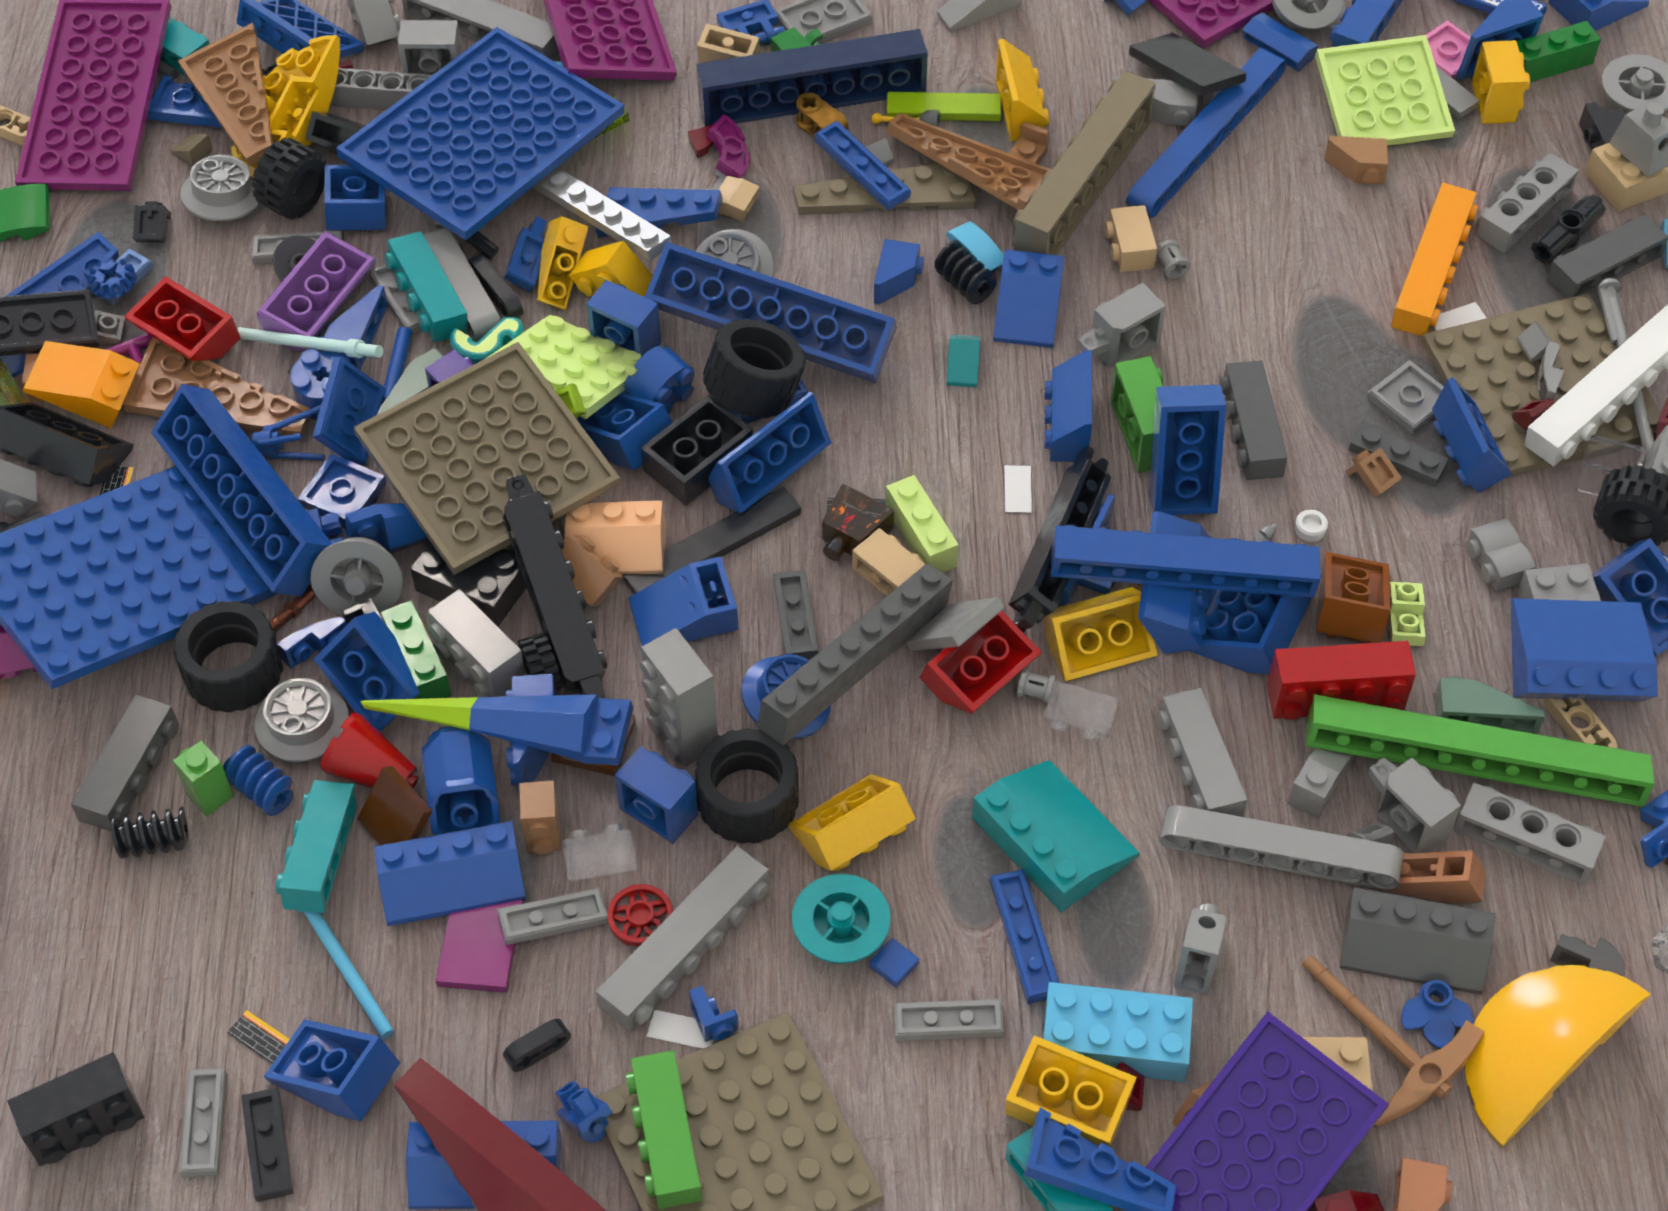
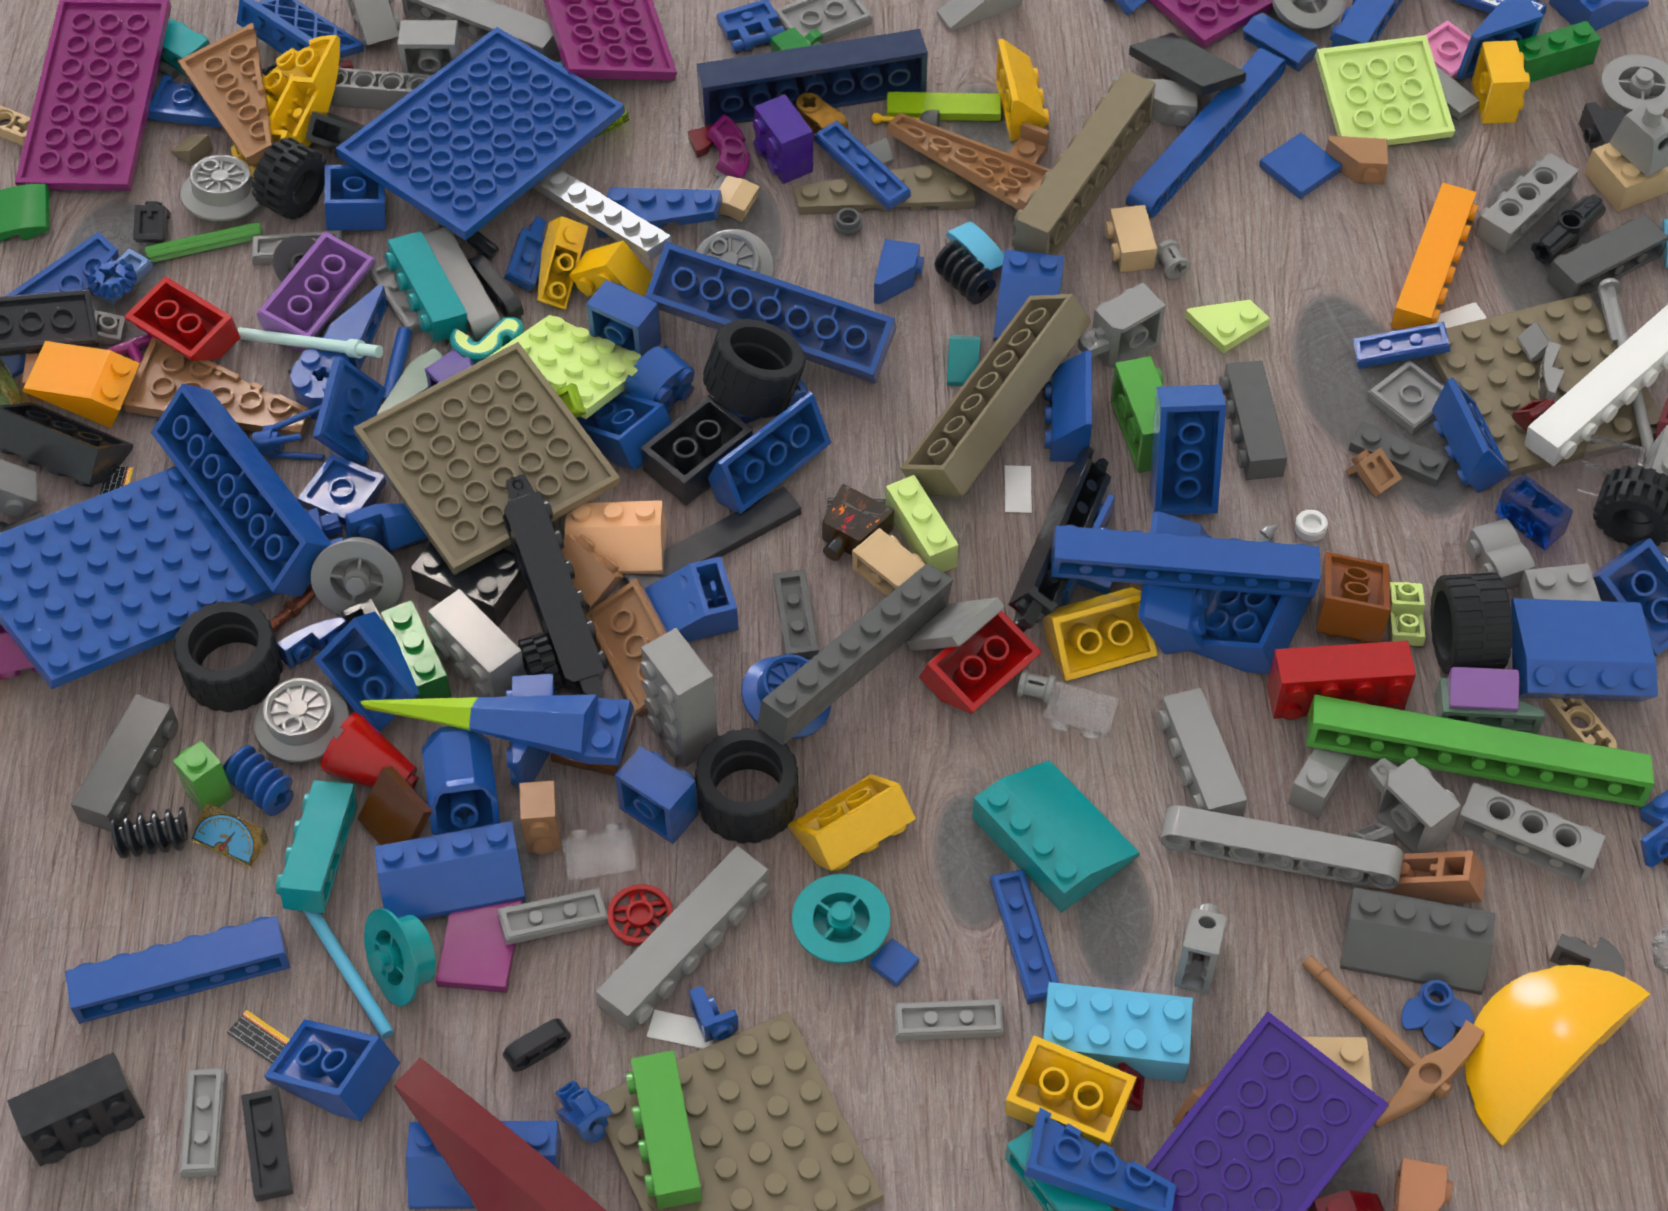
tan brick [697,23,761,63] -> none
none -> blue brick [65,916,291,1024]
none -> bright green axle [145,222,263,263]
none -> slope [191,803,269,867]
none -> teal wheel [364,908,436,1006]
none -> medium nougat tile [584,579,667,718]
none -> dark purple brick [752,95,813,184]
none -> dark grey plate [834,208,863,235]
none -> dark tan brick [900,294,1091,497]
none -> yellowish green wing [1185,300,1270,354]
none -> blue tile [1259,133,1342,199]
none -> blue tile [1353,322,1450,369]
none -> black tyre [1430,572,1513,675]
none -> medium lavender slope [1447,667,1519,711]
none -> clear blue brick [1495,473,1573,551]

